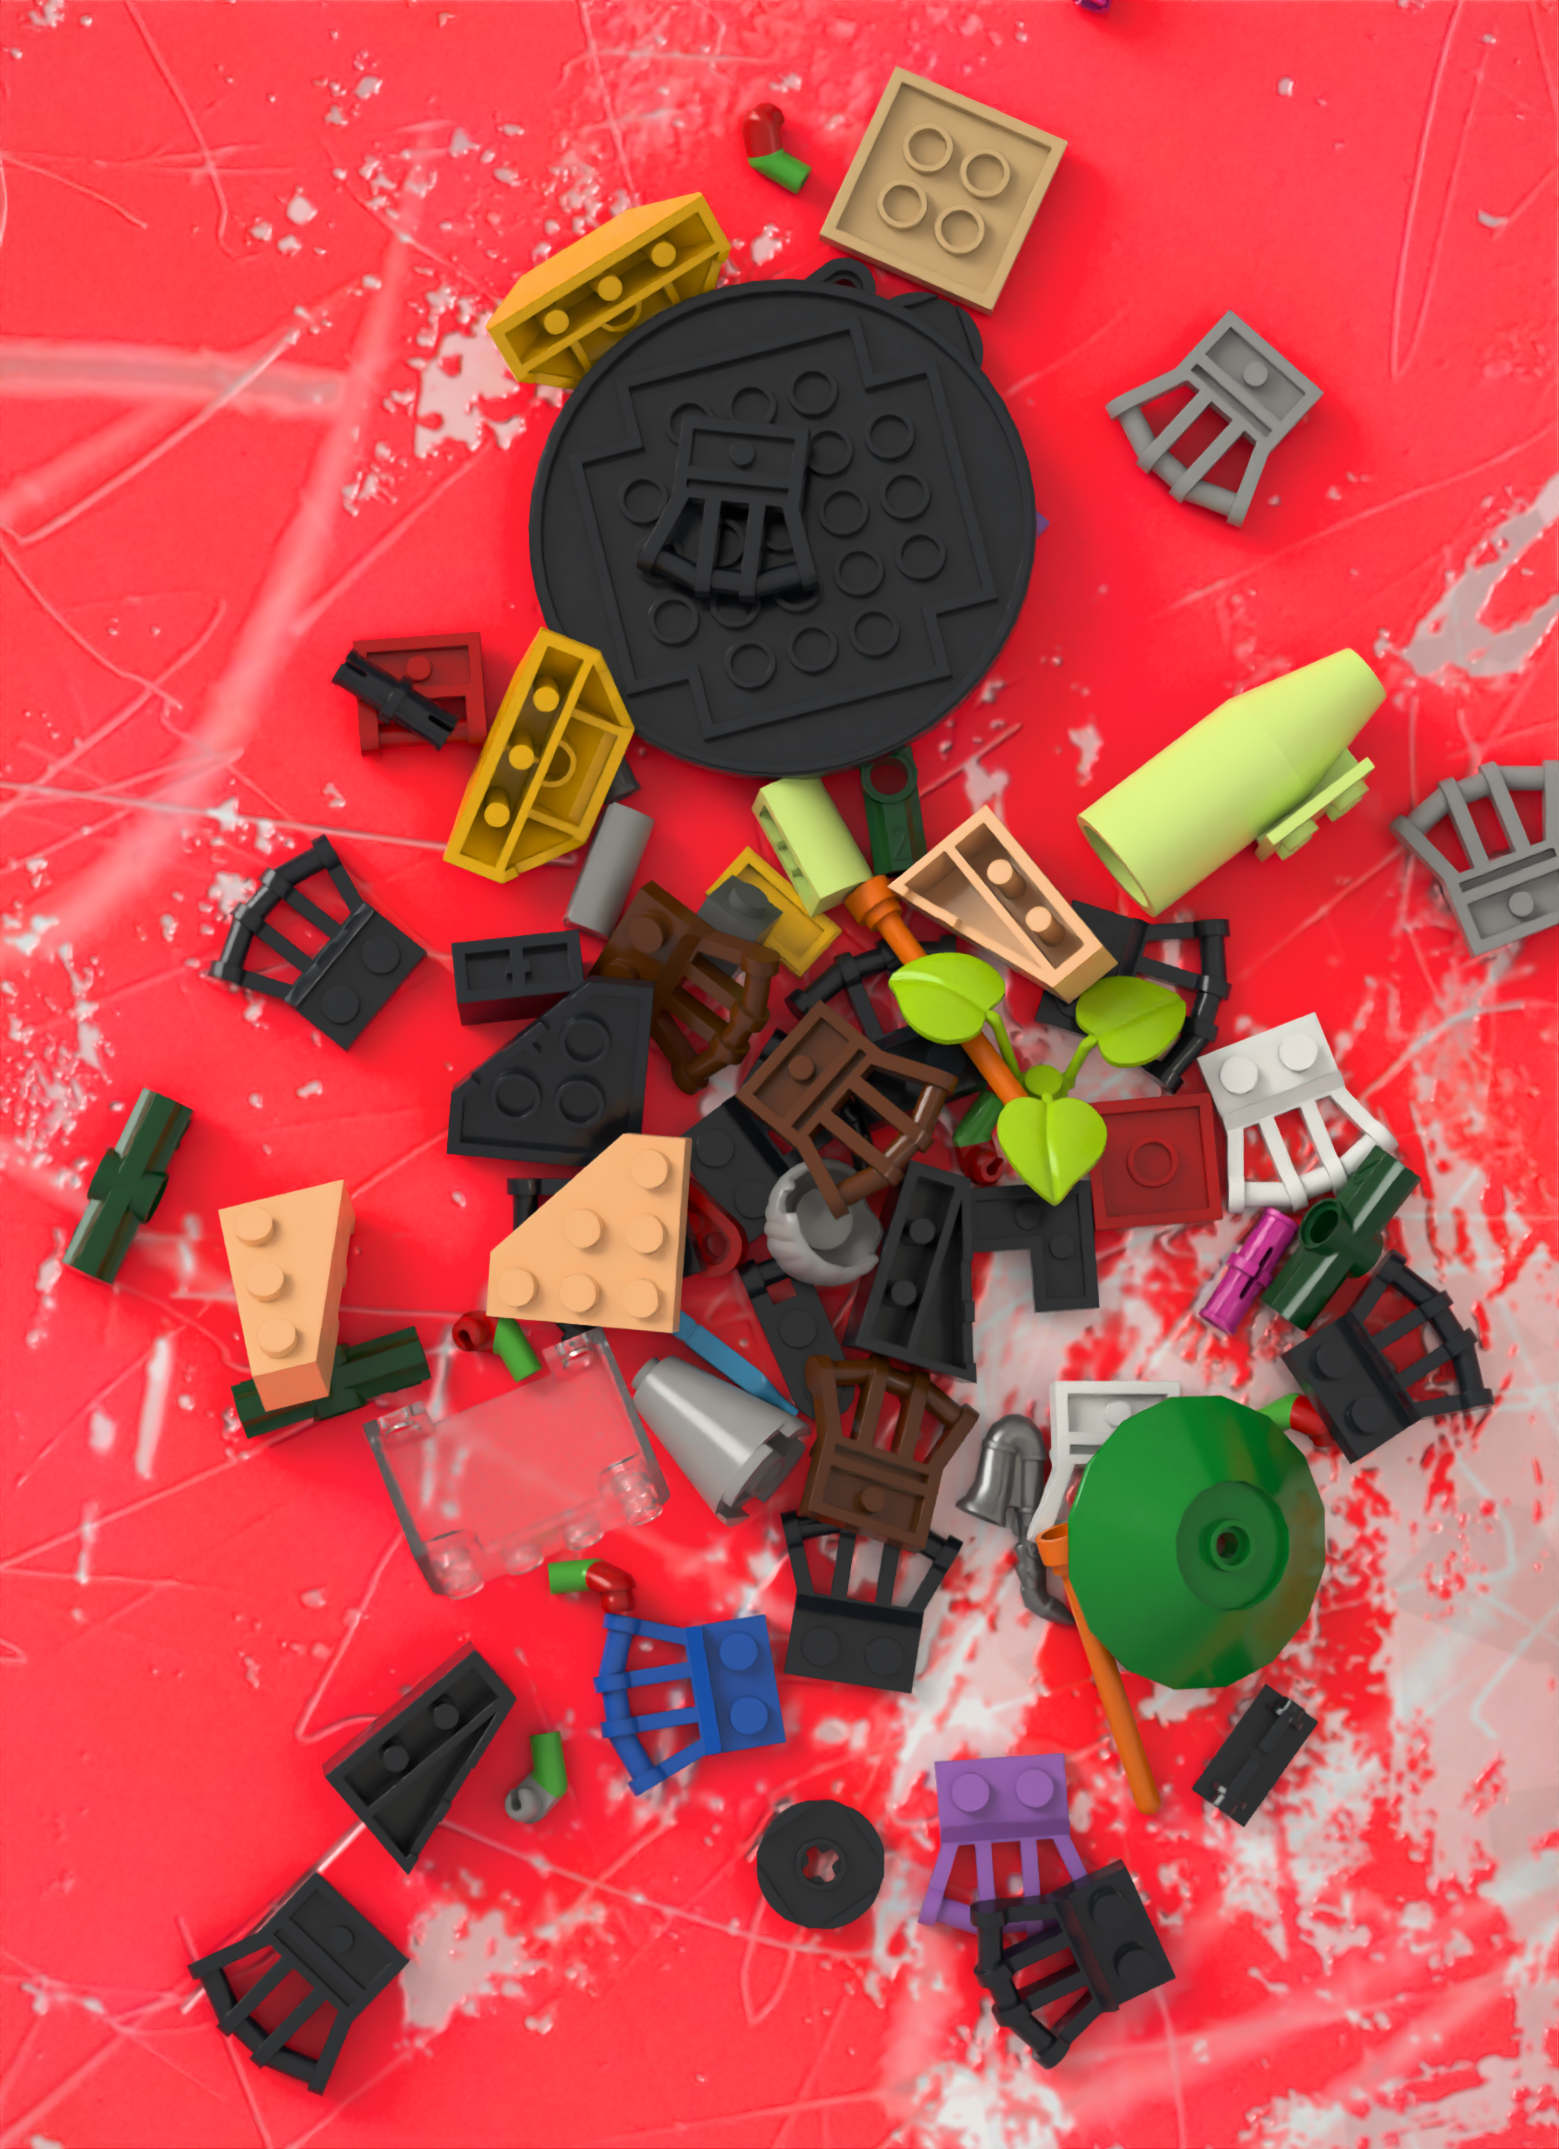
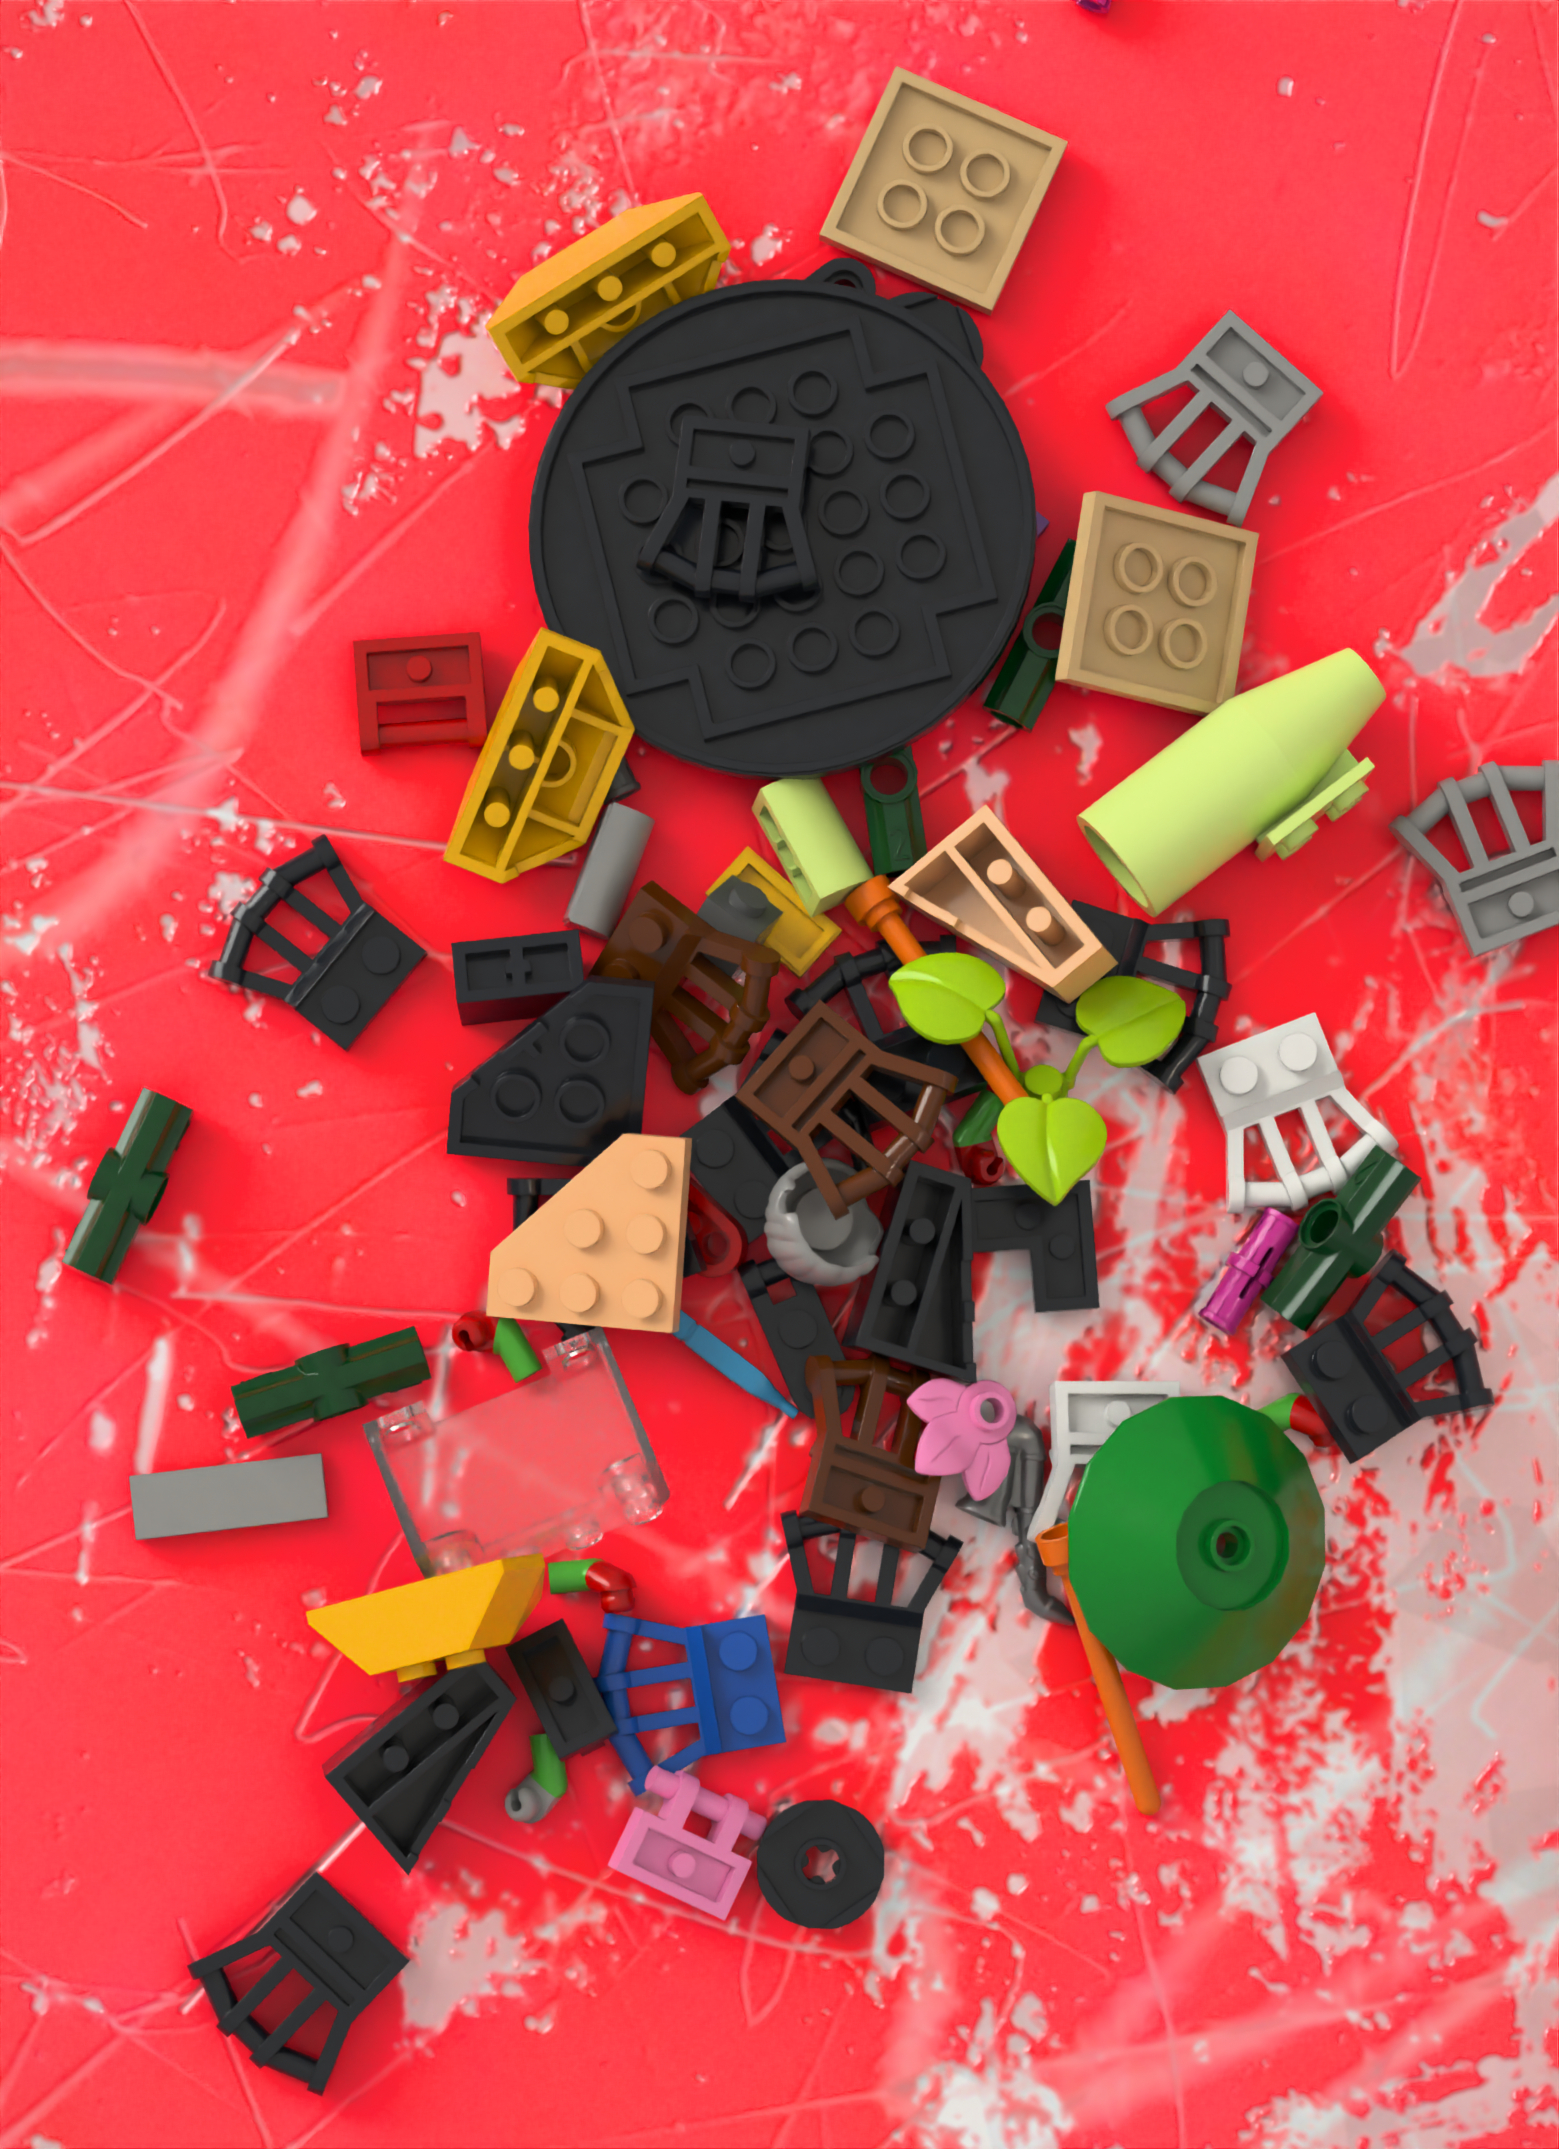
light nougat wedge [218,1179,356,1412] -> none
black pin [331,648,461,752] -> none
light grey cone [631,1355,811,1527] -> none
arm [741,103,812,195] -> none
medium lavender plate [918,1753,1088,1938] -> none
black plate [970,1859,1176,2070] -> none
red plate [1087,1092,1223,1232] -> none
black hinge [1191,1684,1318,1827] -> none
none -> light grey tile [129,1453,329,1540]
none -> yellow wedge [306,1553,545,1683]
none -> black plate [505,1618,619,1762]
none -> bright pink plate [608,1766,767,1921]
none -> bright pink plate [907,1378,1017,1501]
none -> dark green piece [982,538,1076,733]
none -> tan plate [1055,491,1259,717]

